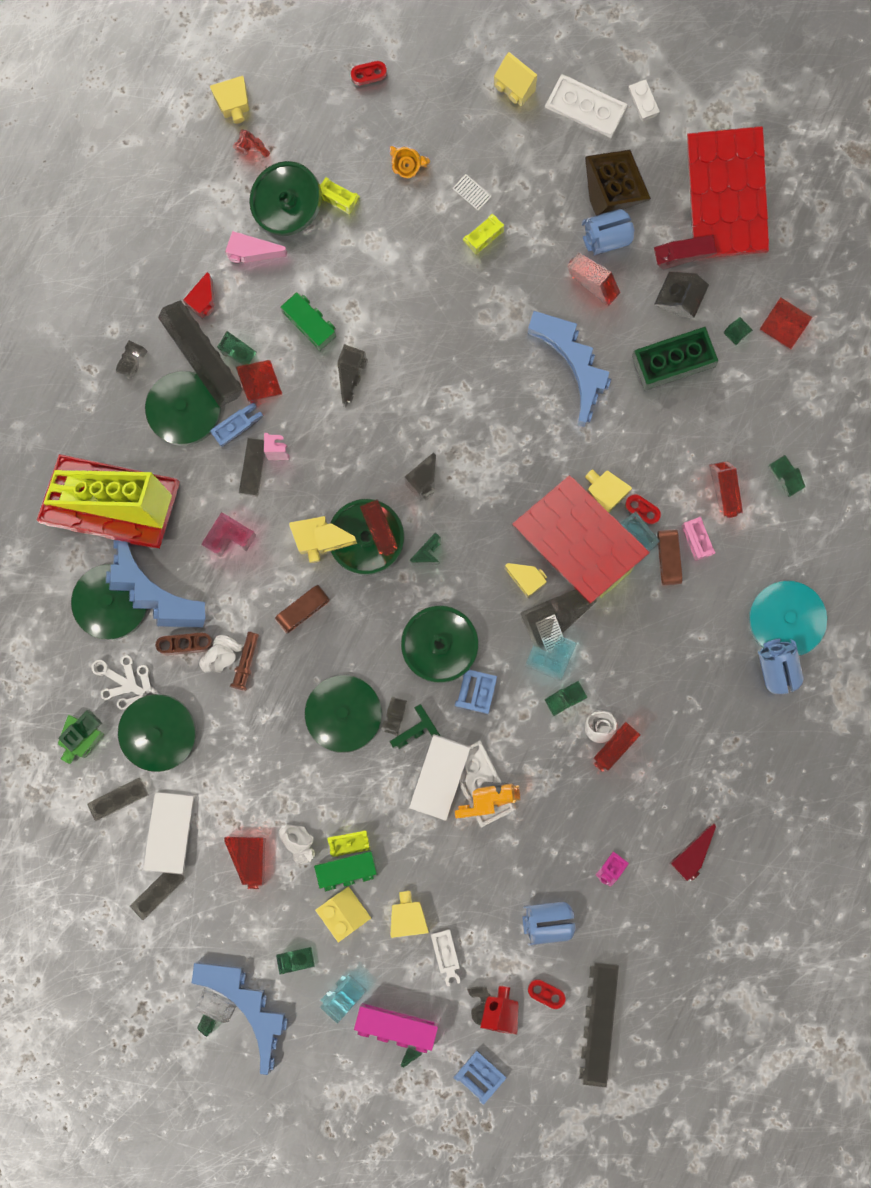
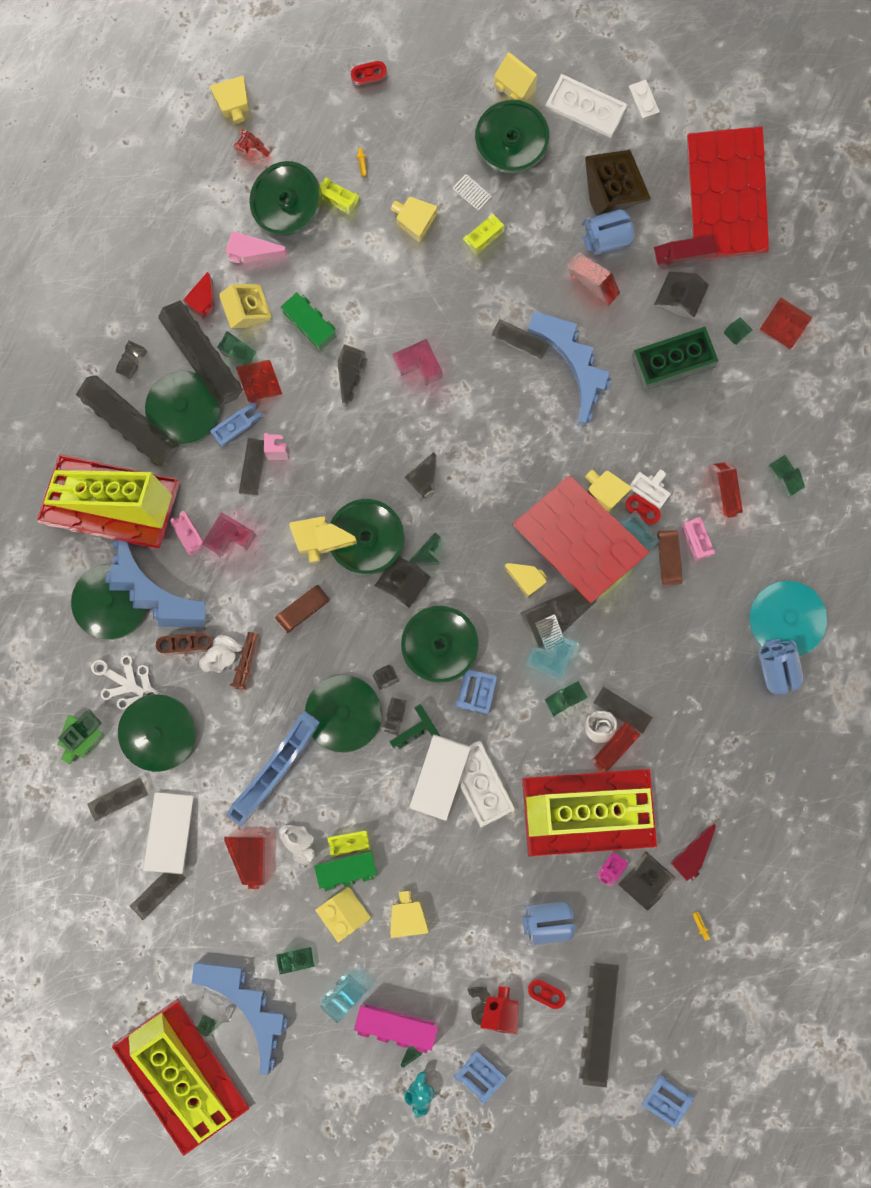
clear red slope [360,499,398,556] -> none
light orange hair [390,146,430,179] -> none
white plate [431,929,460,986] -> none
light orange plate [455,782,521,819] -> none
none -> clear smoke brick [76,375,180,467]
none -> piece [112,998,249,1156]
none -> bright pink hinge [170,511,206,556]
none -> light yellow slope [219,284,272,329]
none -> medium blue arch [226,711,320,827]
none -> yellow piece [356,148,367,176]
none -> clear smoke leg [372,664,400,690]
none -> clear smoke slope [374,557,431,608]
none -> light yellow torso [390,197,438,242]
none -> clear pink brick [392,339,443,385]
none -> teal piece [404,1071,435,1118]
none -> dark green dish [475,100,549,173]
none -> clear smoke plate [491,319,550,361]
none -> piece [522,769,657,857]
none -> clear smoke plate [593,686,653,734]
none -> clear smoke slope [618,851,675,911]
none -> white hinge [630,469,671,510]
none -> medium blue plate [641,1074,694,1128]
none -> yellow piece [692,912,710,941]

